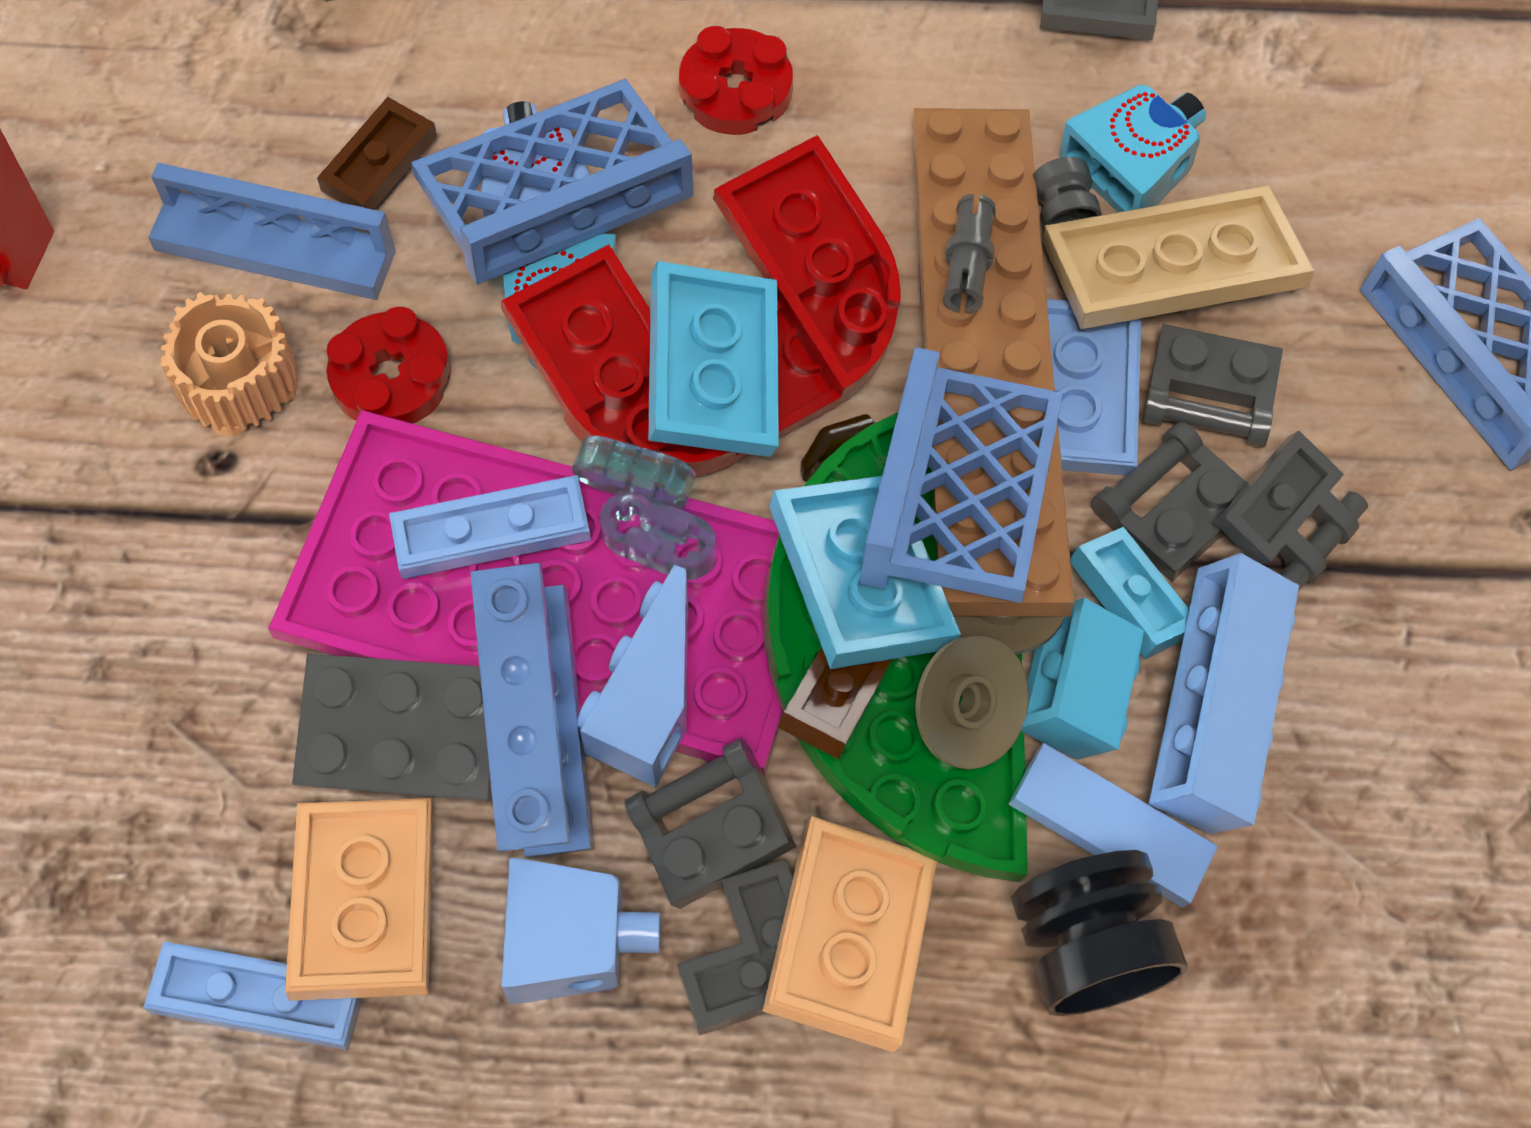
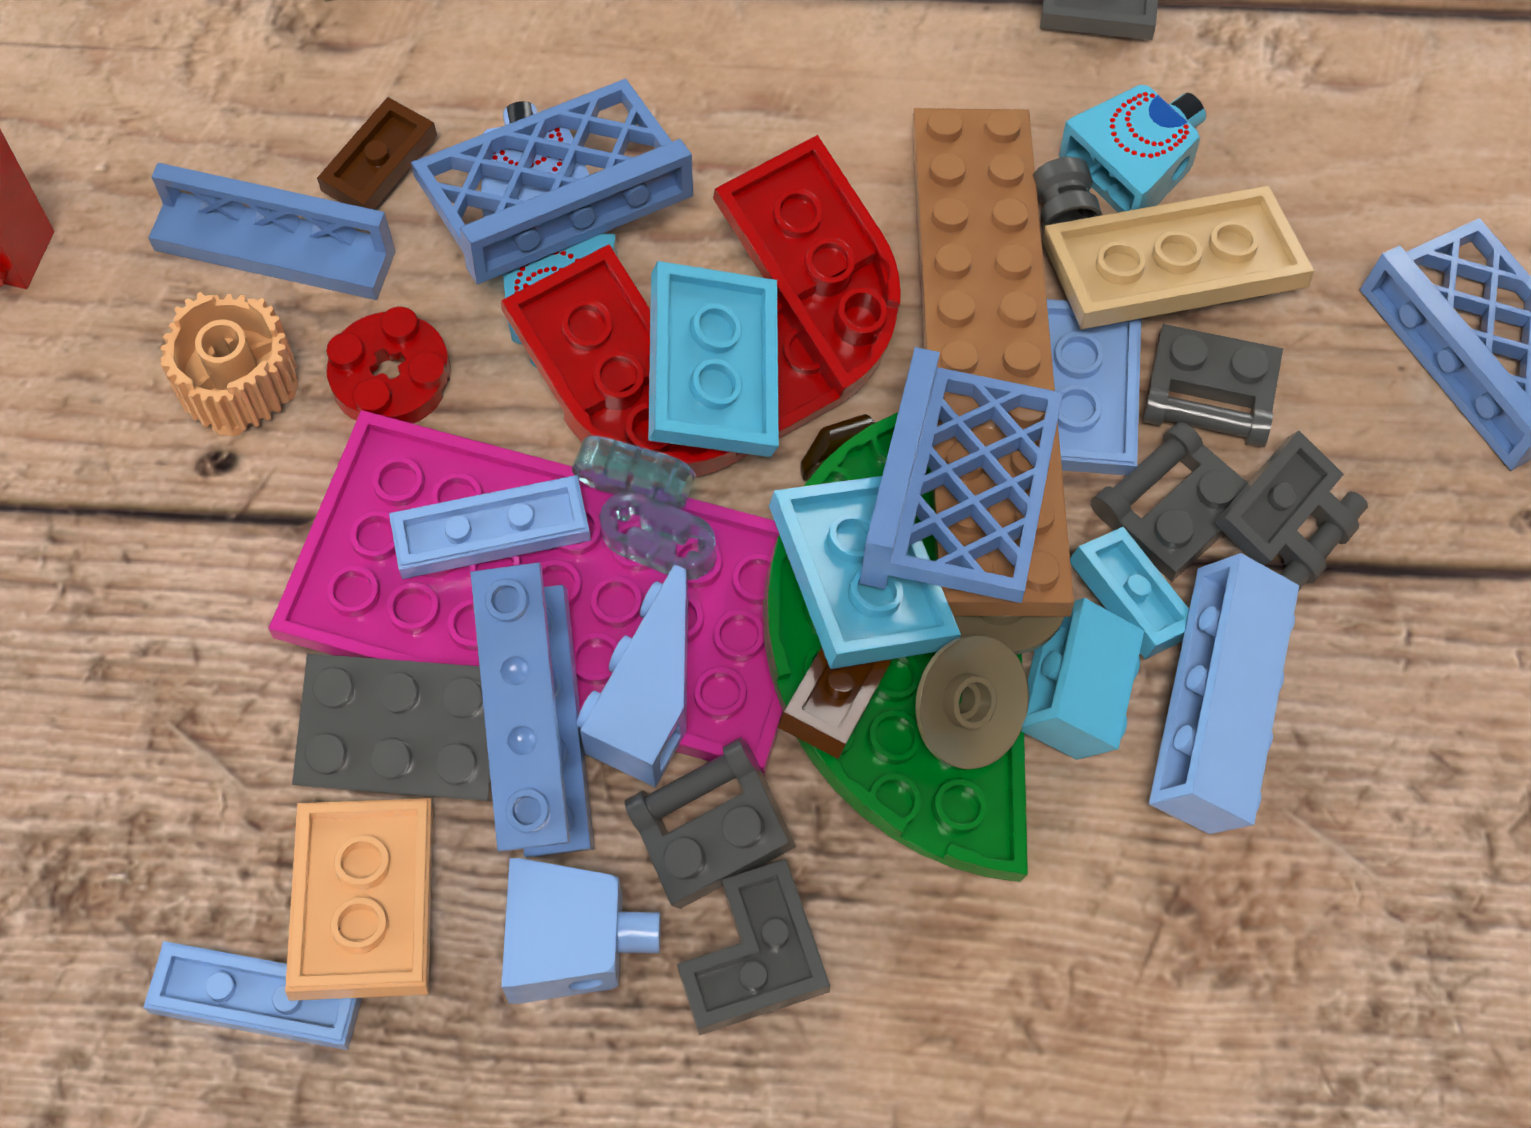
red plate [679,26,793,135] -> none
light nougat tile [763,816,937,1052] -> none
dark grey pin [943,194,996,314] -> none
light blue tile [1009,743,1218,908] -> none
black wheel [1011,850,1188,1016] -> none

